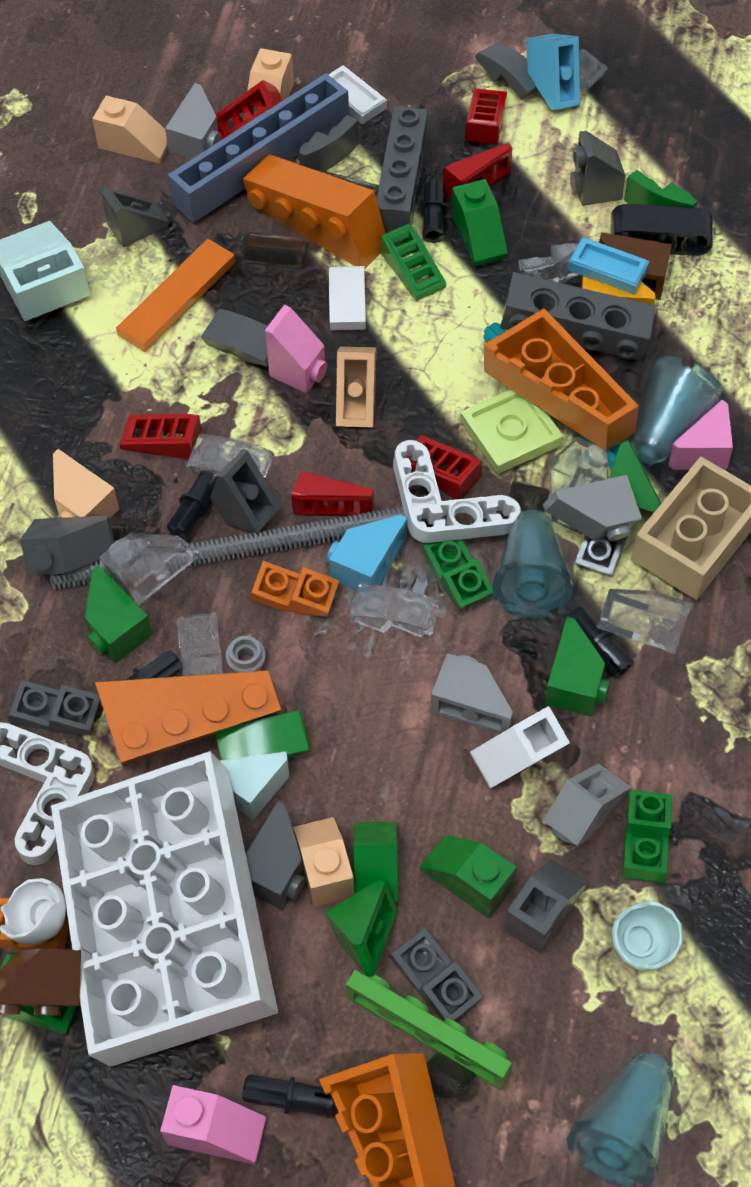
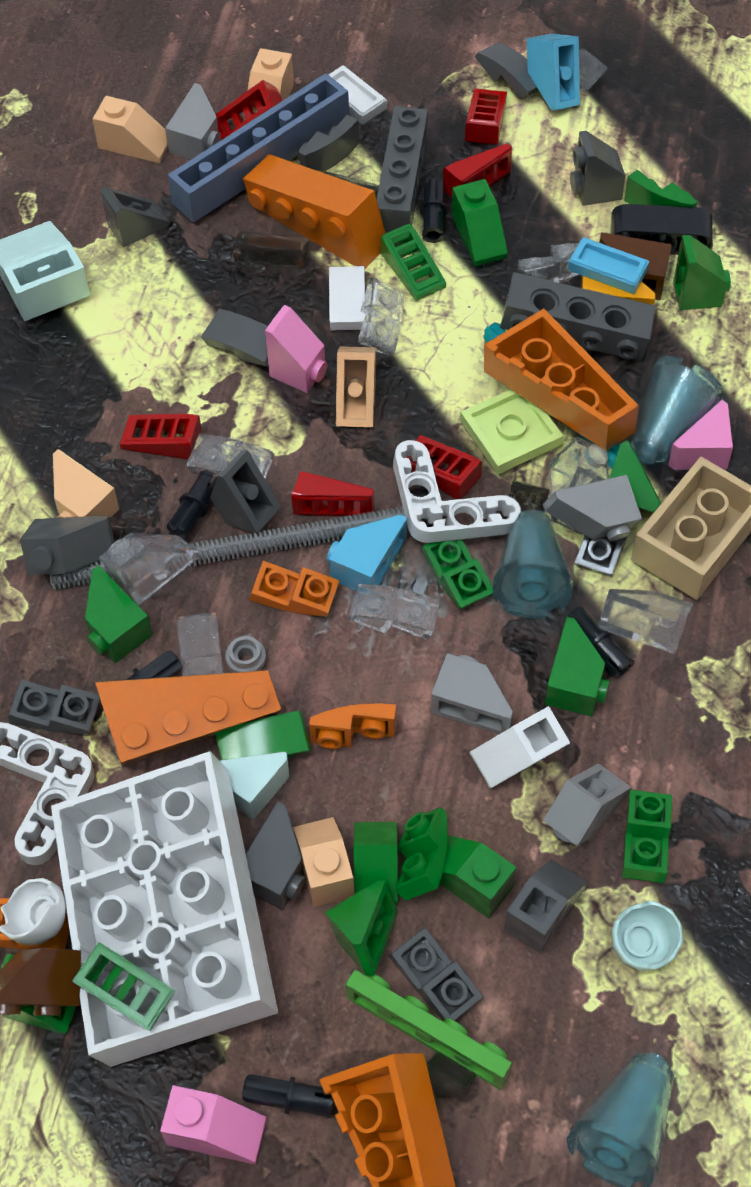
orange tile [116,239,236,352] -> none
none -> slope [72,942,176,1032]
none -> orange slope [309,703,396,749]
none -> clear slope [357,277,404,356]
none -> green slope [395,807,448,901]
none -> green slope [673,235,731,311]

